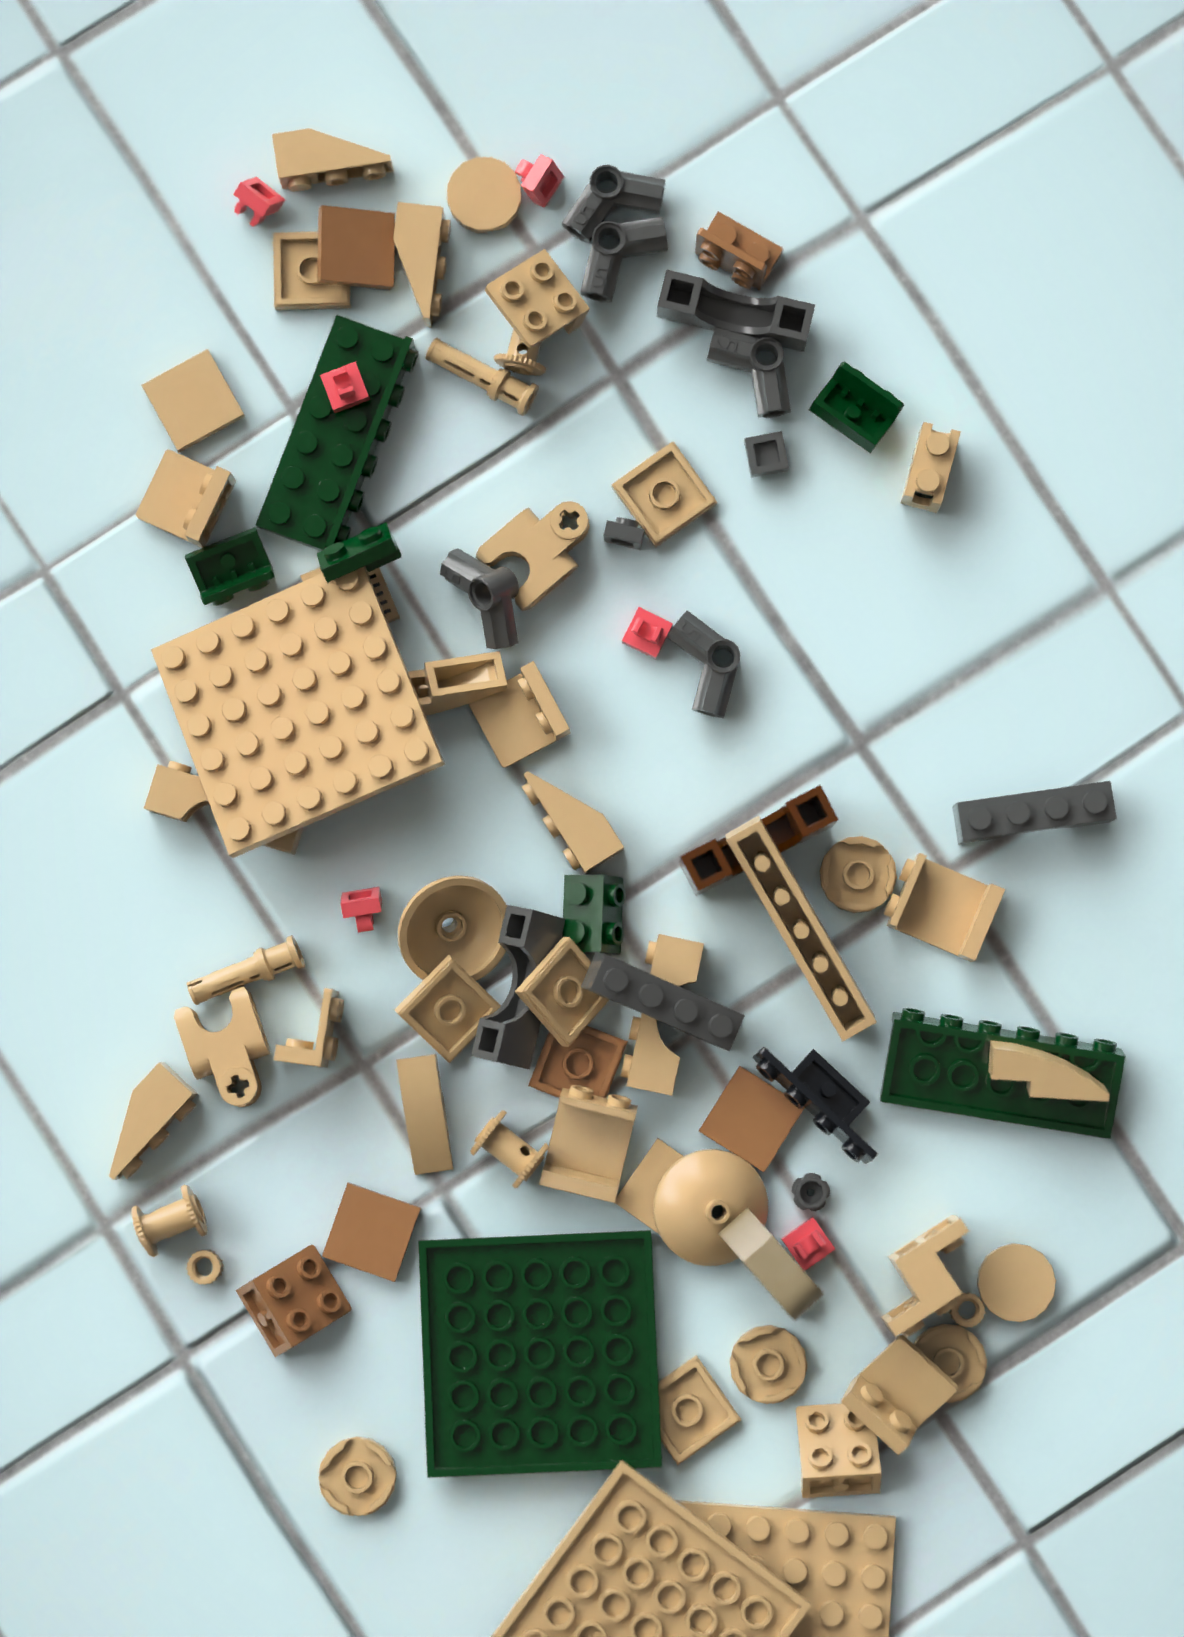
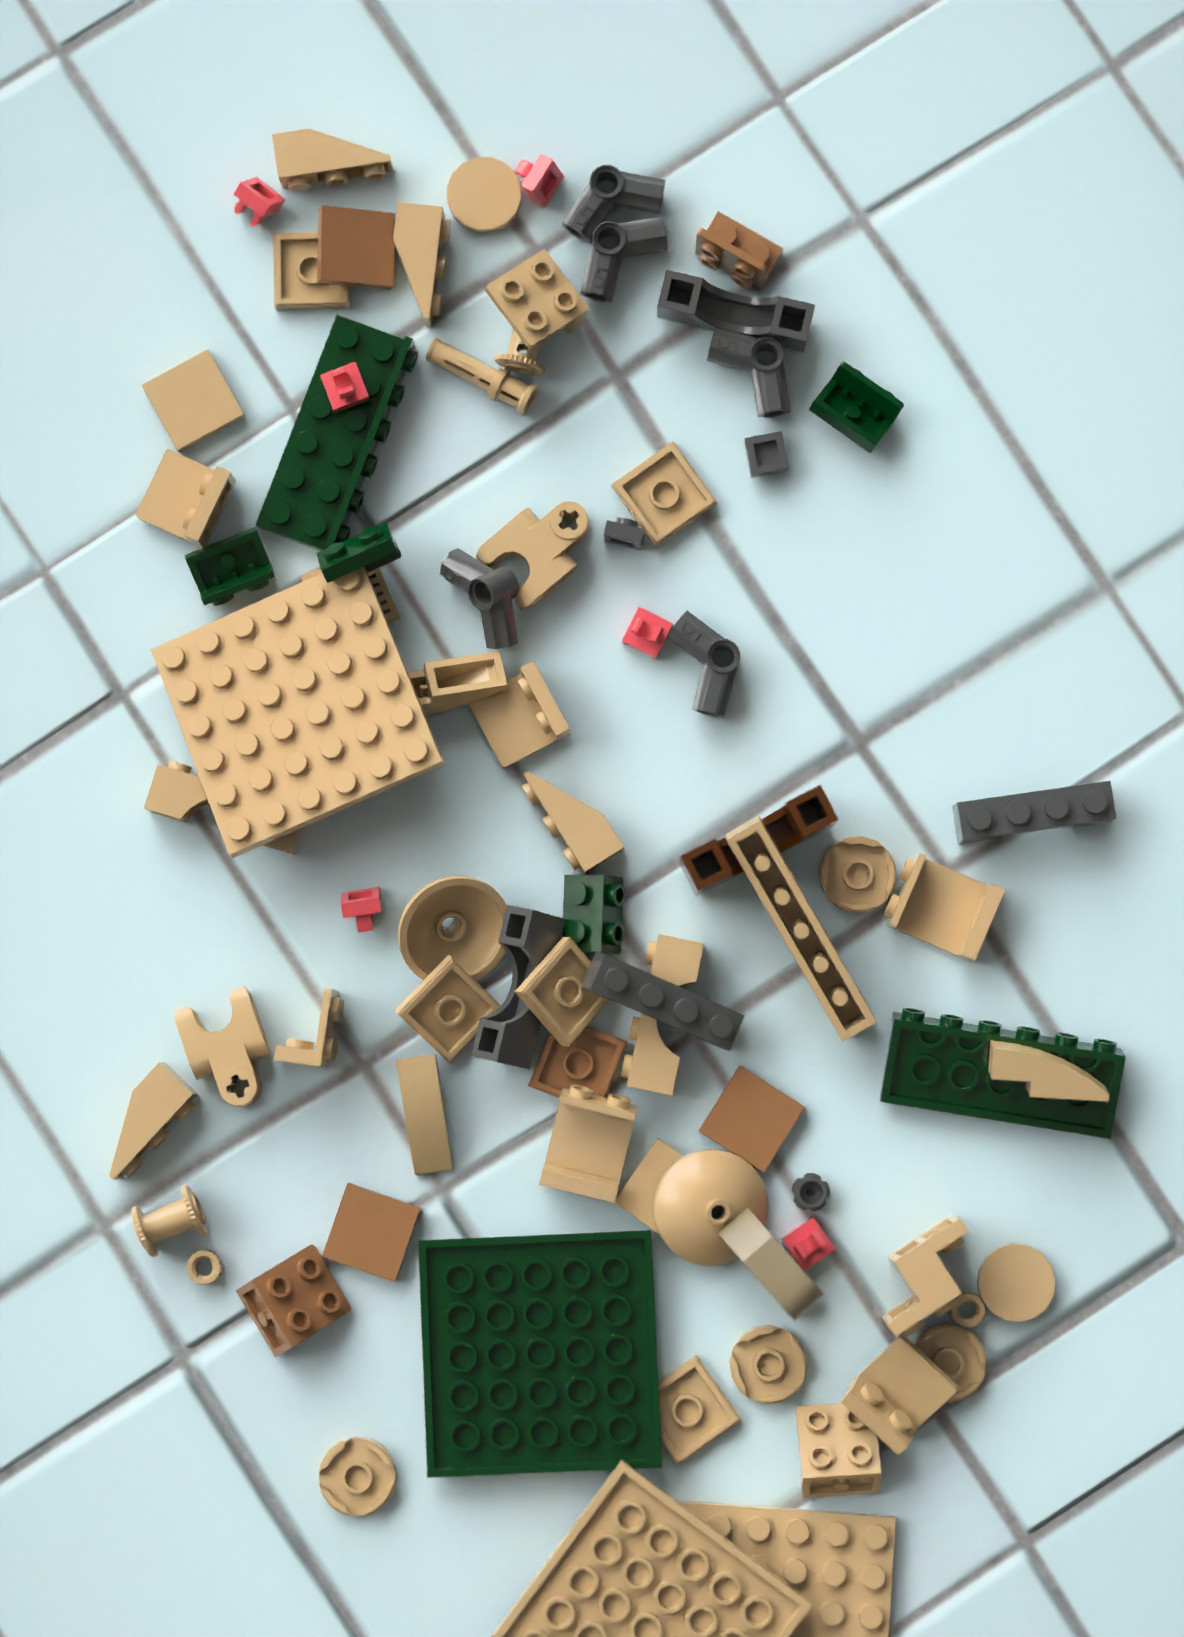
tan pin [187,935,305,1005] -> none
tan hose [470,1110,549,1188] -> none
black bracket [753,1047,878,1164] -> none
tan brick [900,422,961,513] -> none

